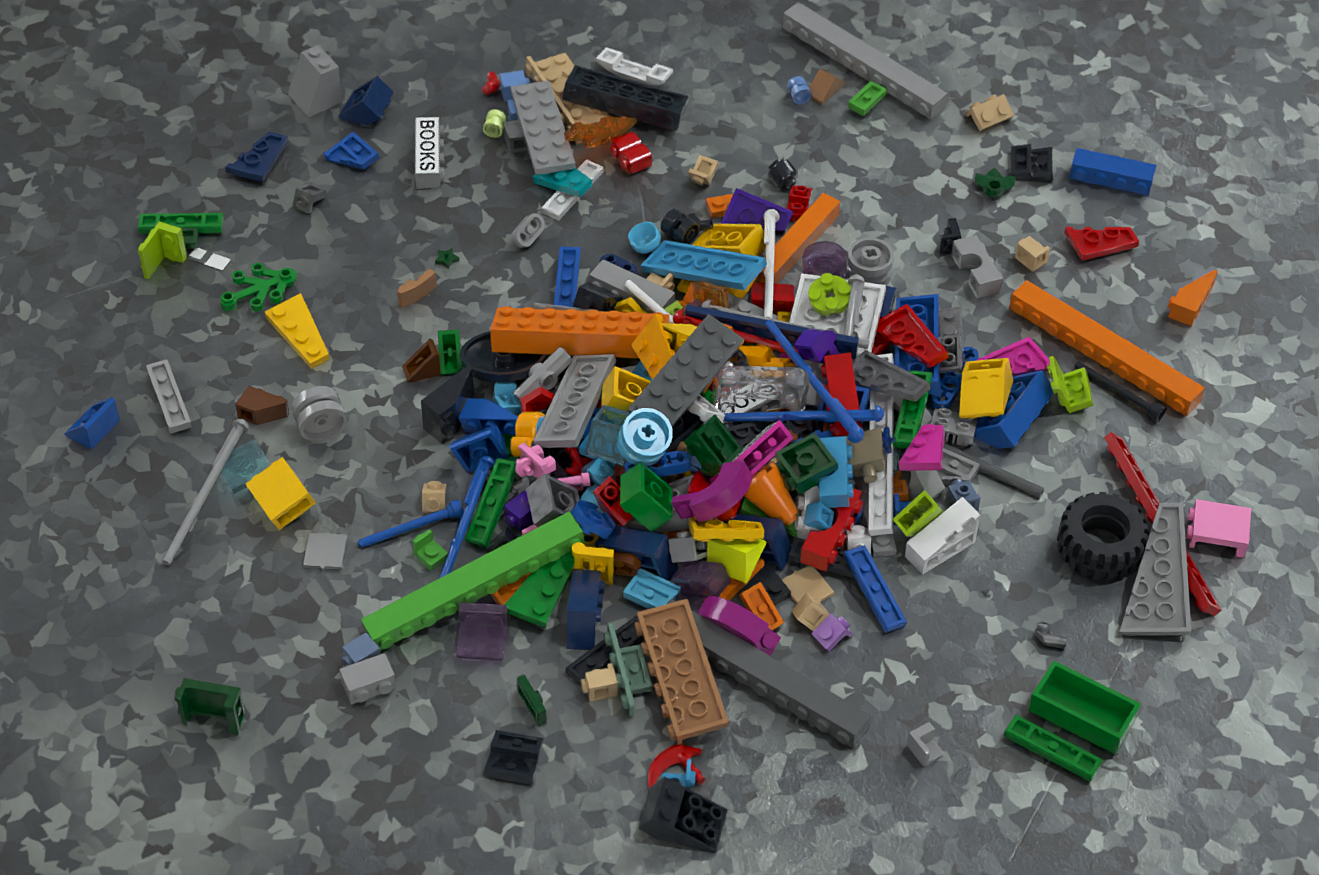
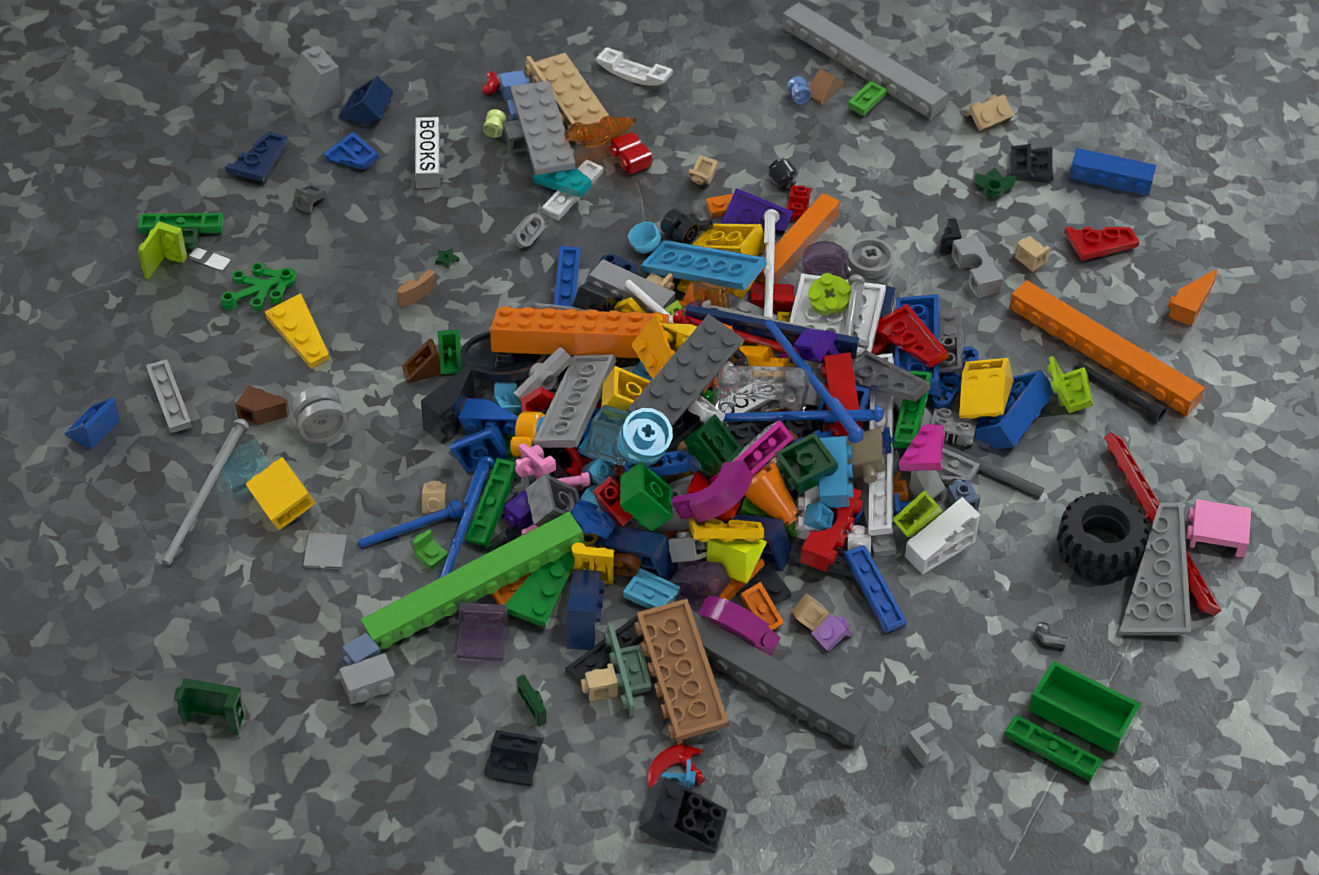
black bracket [562,65,689,131] -> none
tan piece [782,566,835,604] -> none
dark pink wing [976,337,1050,376] -> none

